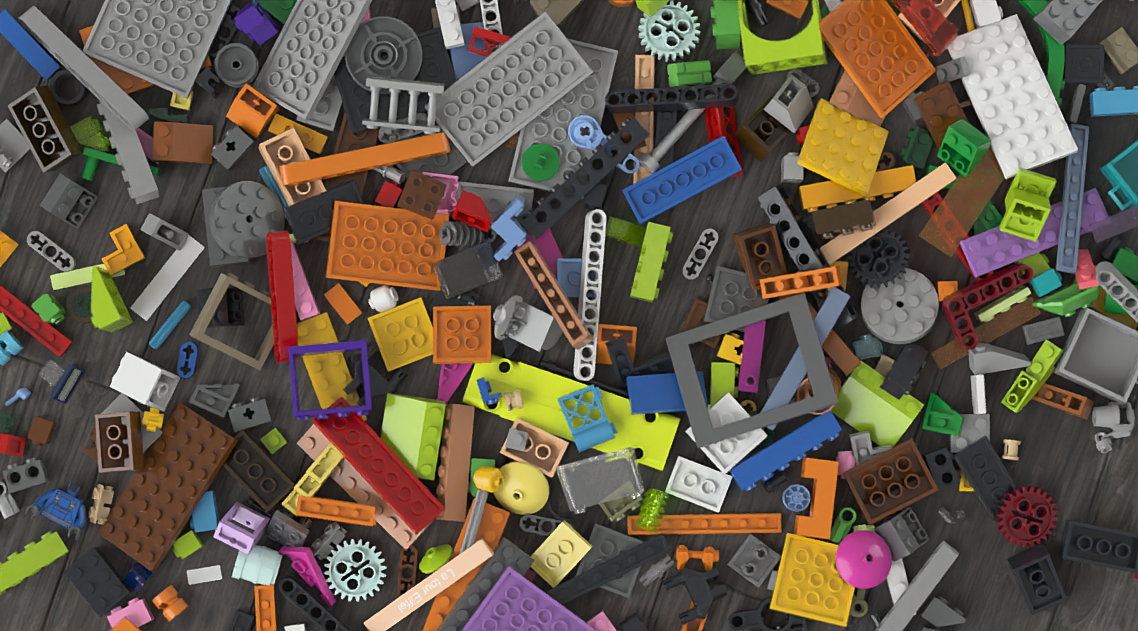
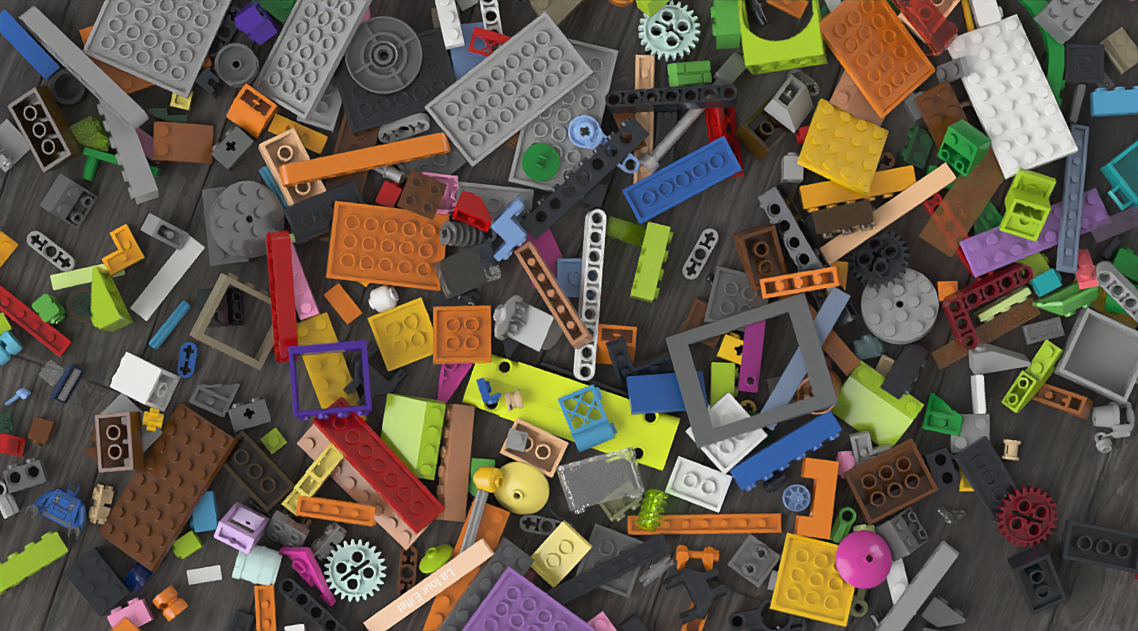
light grey fence [362,76,445,135] -> none

